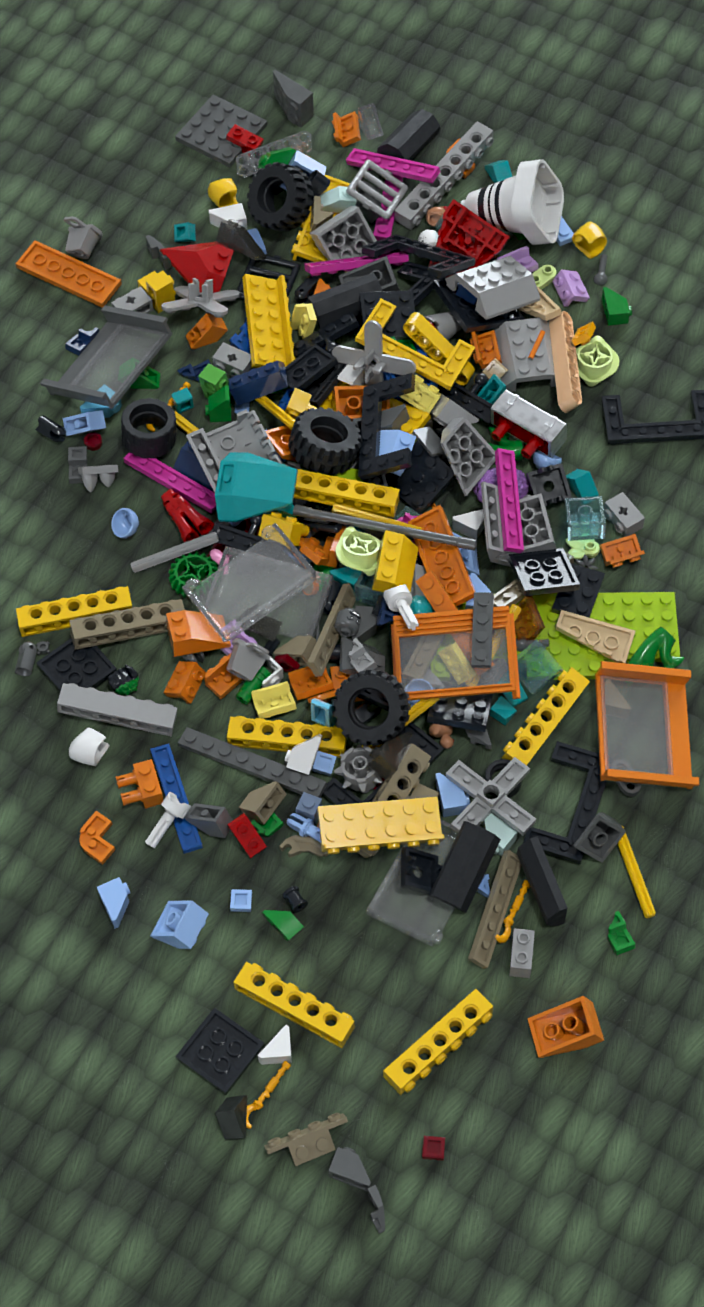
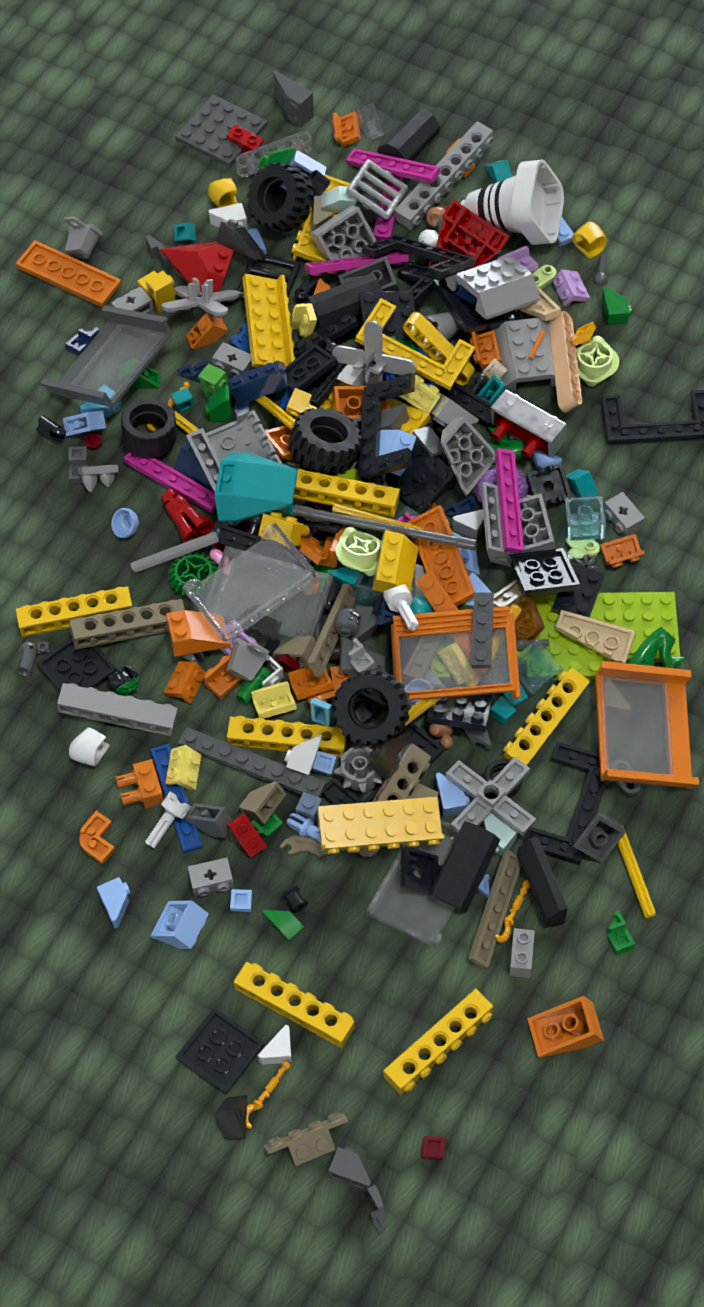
none -> light yellow bracket [166,745,201,791]
none -> light grey brick [188,858,234,897]
none -> dark blue slope [443,495,480,517]

